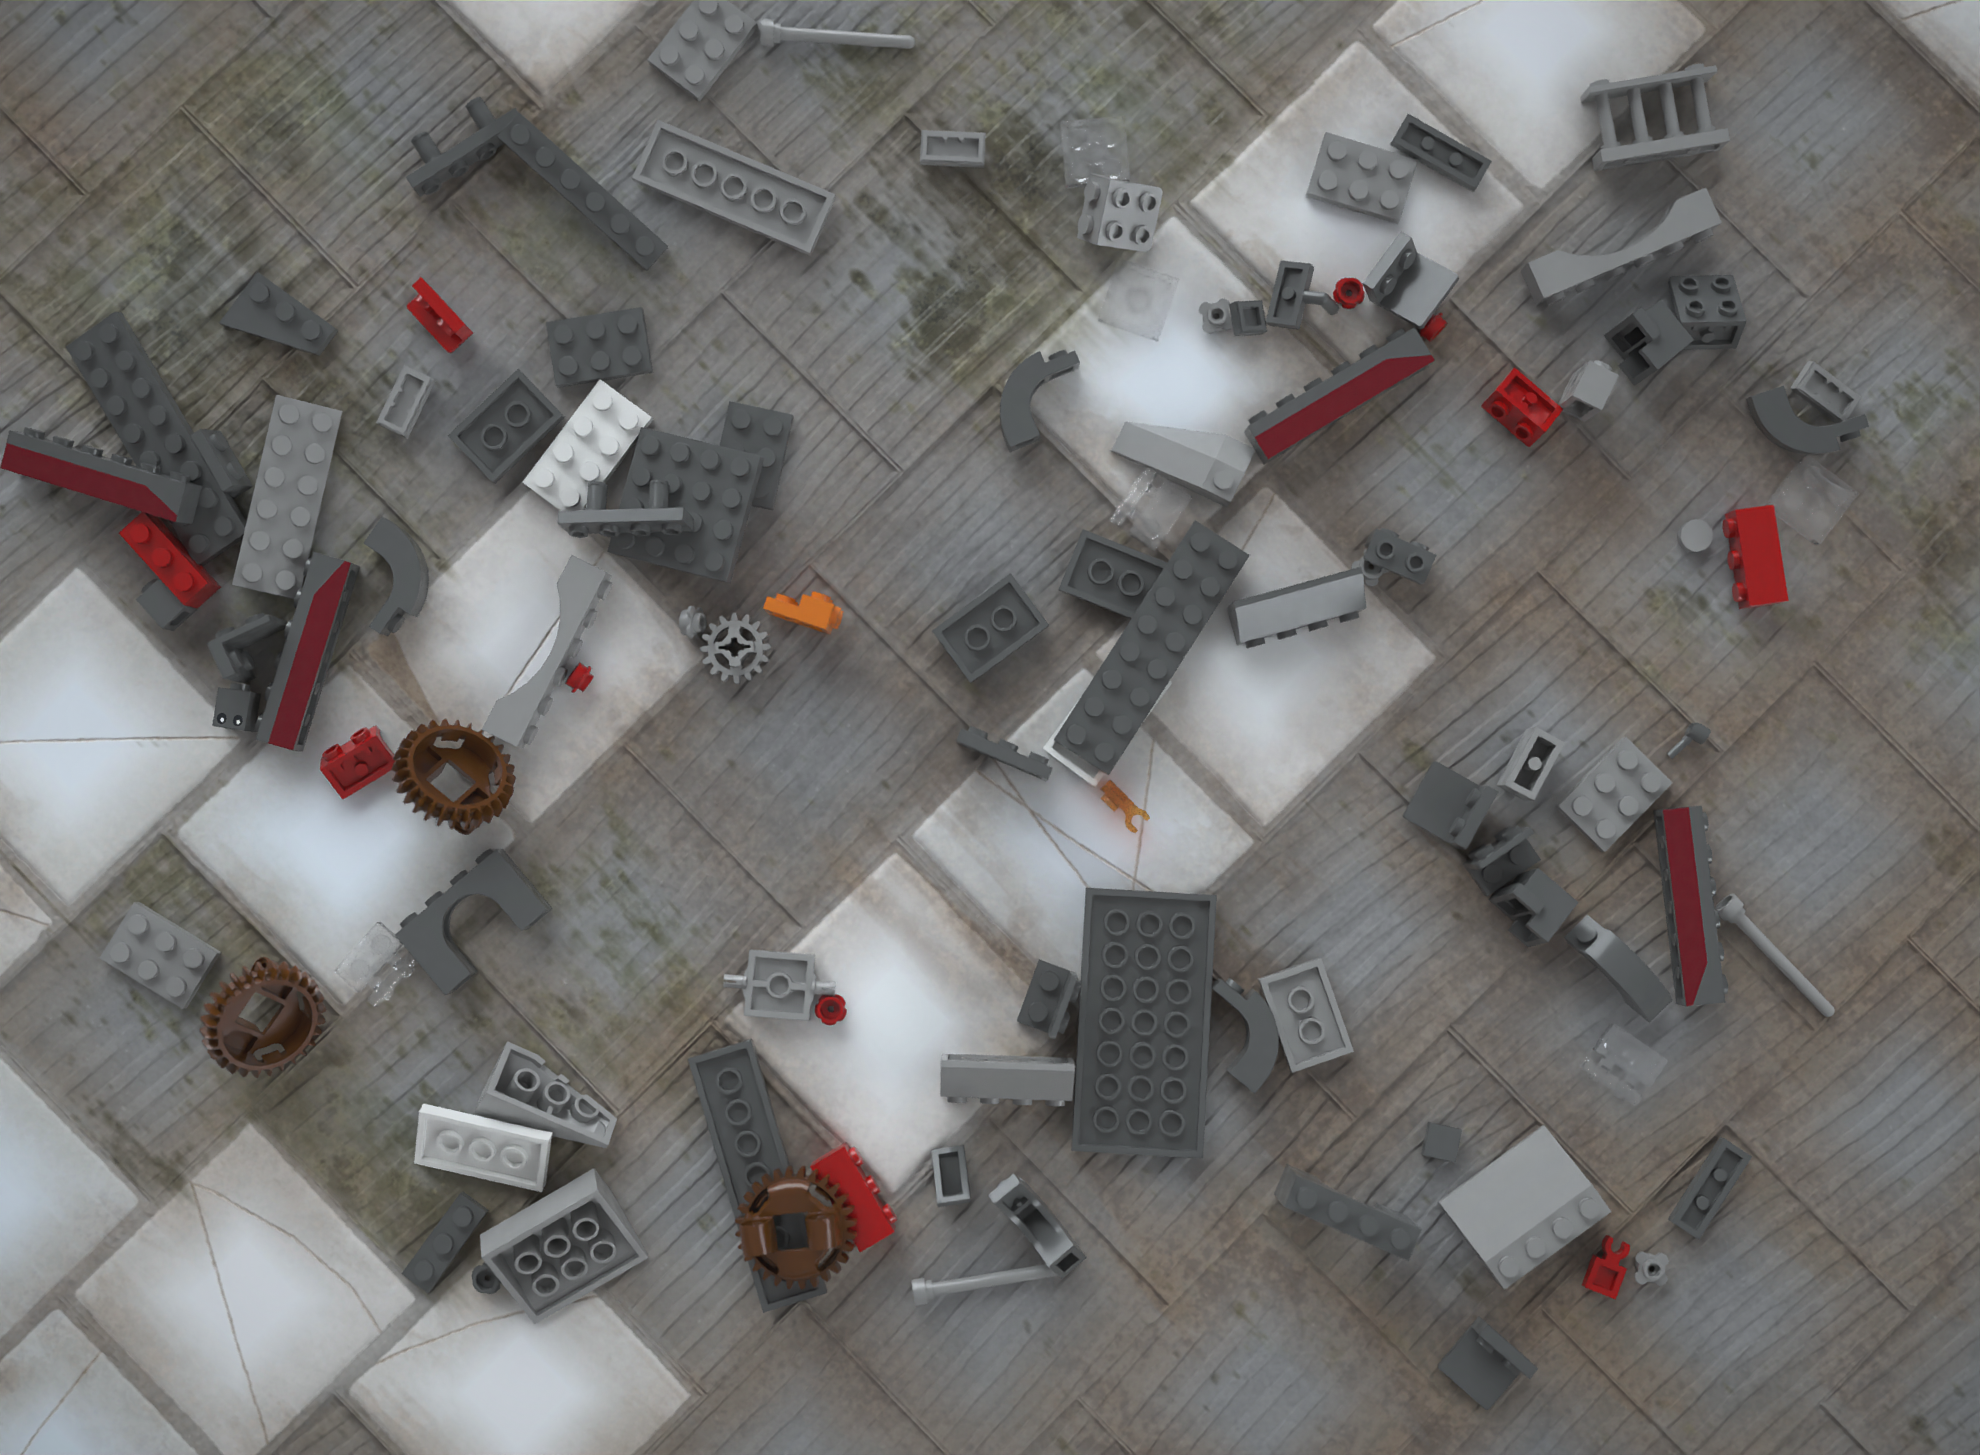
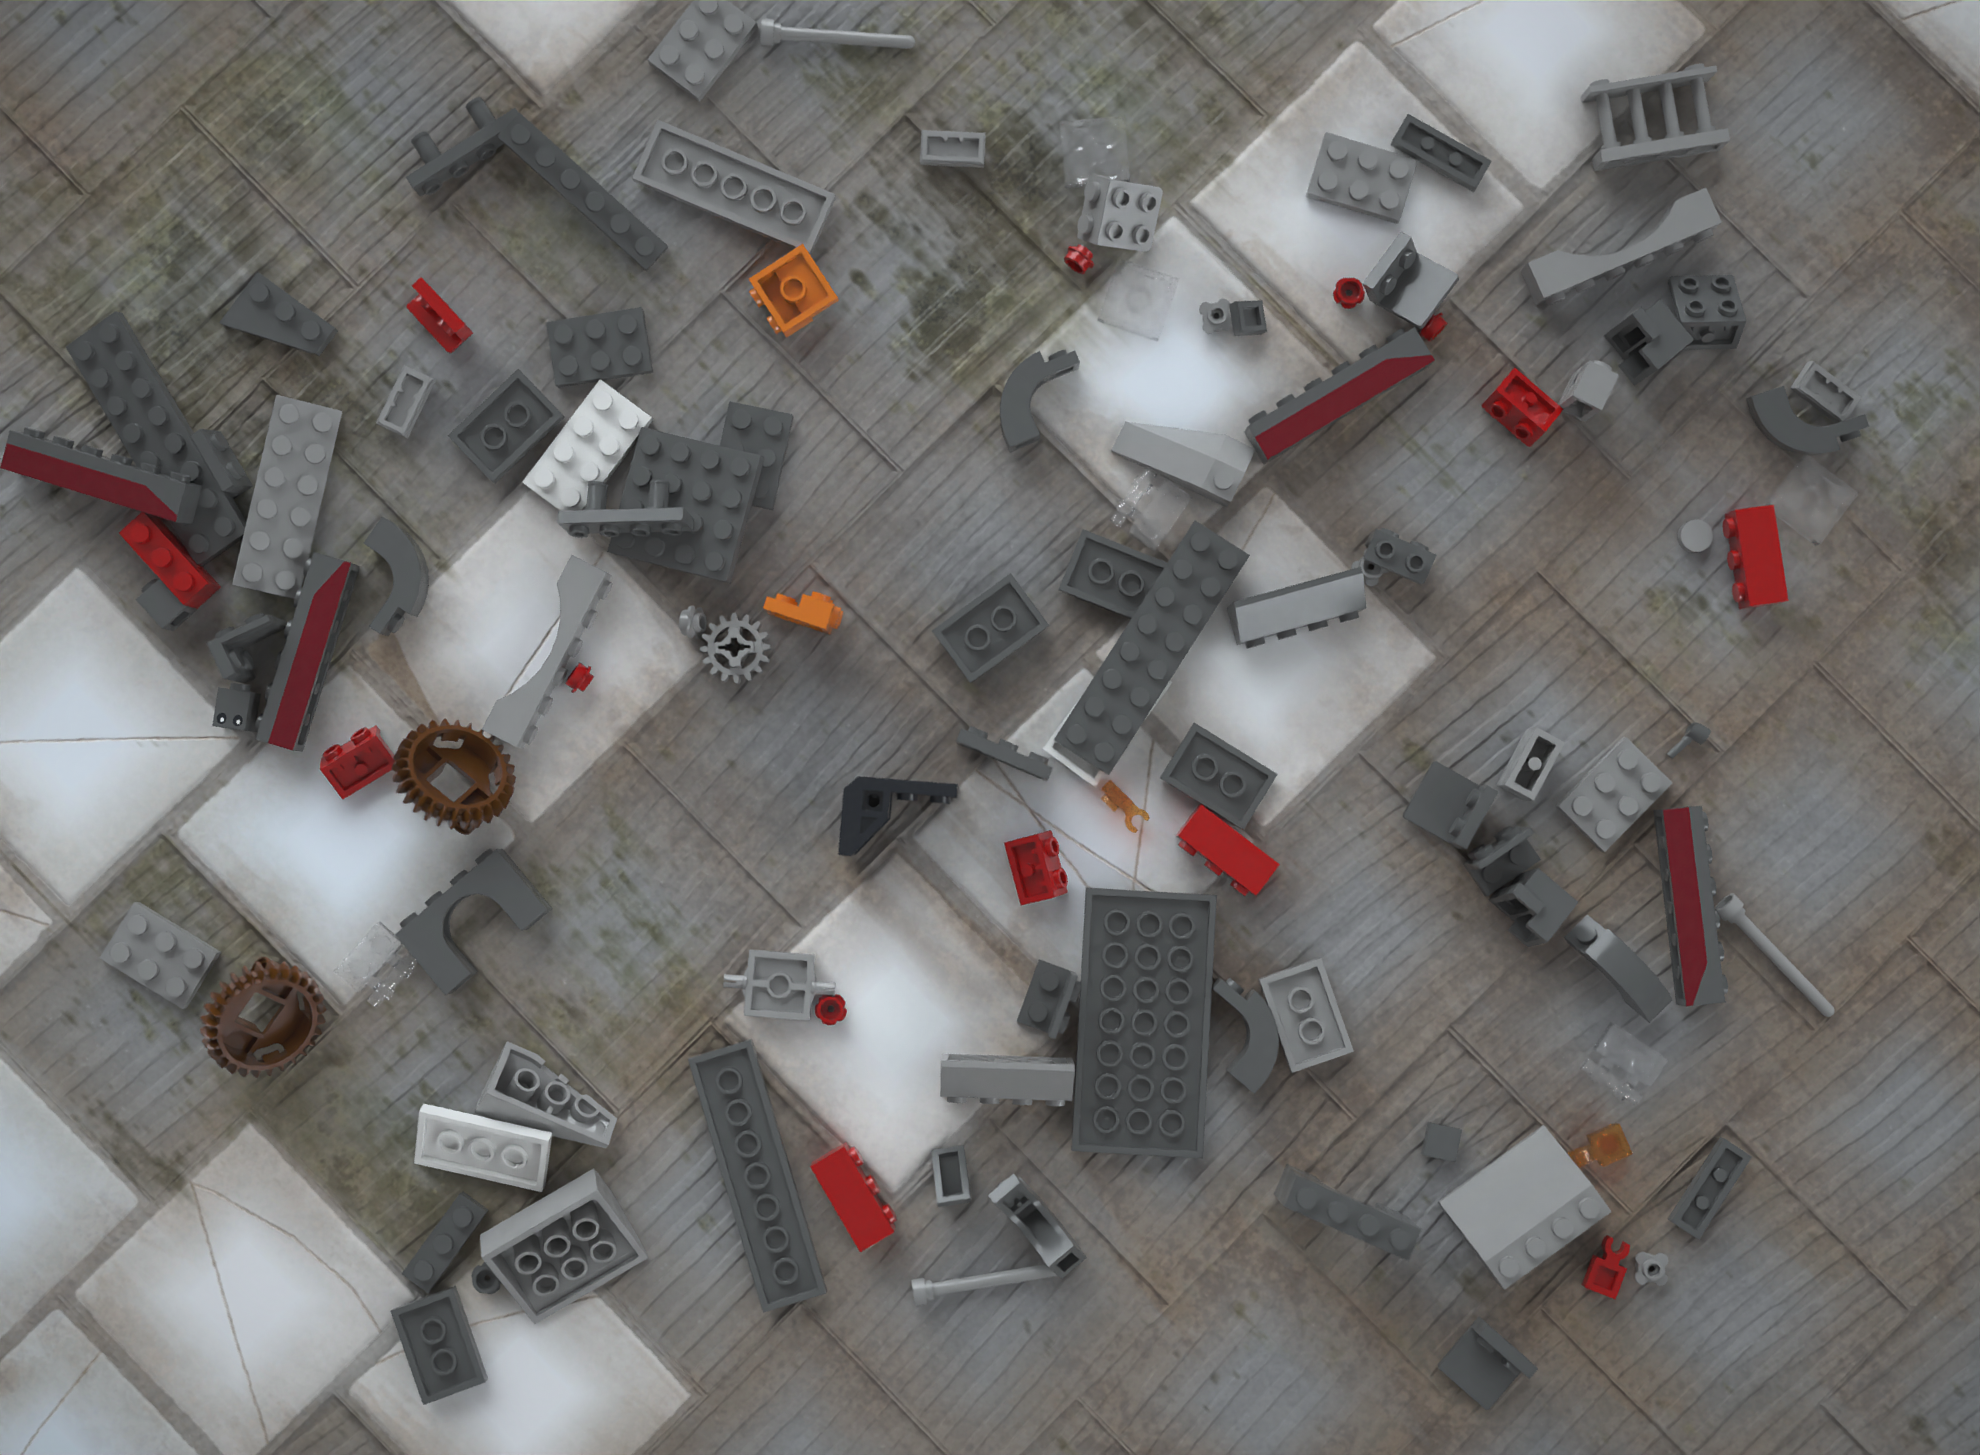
reddish brown piece [735,1165,857,1290] -> none
dark grey plate [1266,260,1339,330] -> none
none -> dark grey plate [391,1286,488,1405]
none -> orange plate [749,244,839,338]
none -> black bracket [838,776,958,856]
none -> red bracket [1004,830,1068,906]
none -> red plate [1064,244,1094,274]
none -> dark grey plate [1160,723,1278,830]
none -> red brick [1175,804,1280,896]
none -> clear orange plate [1567,1122,1633,1167]

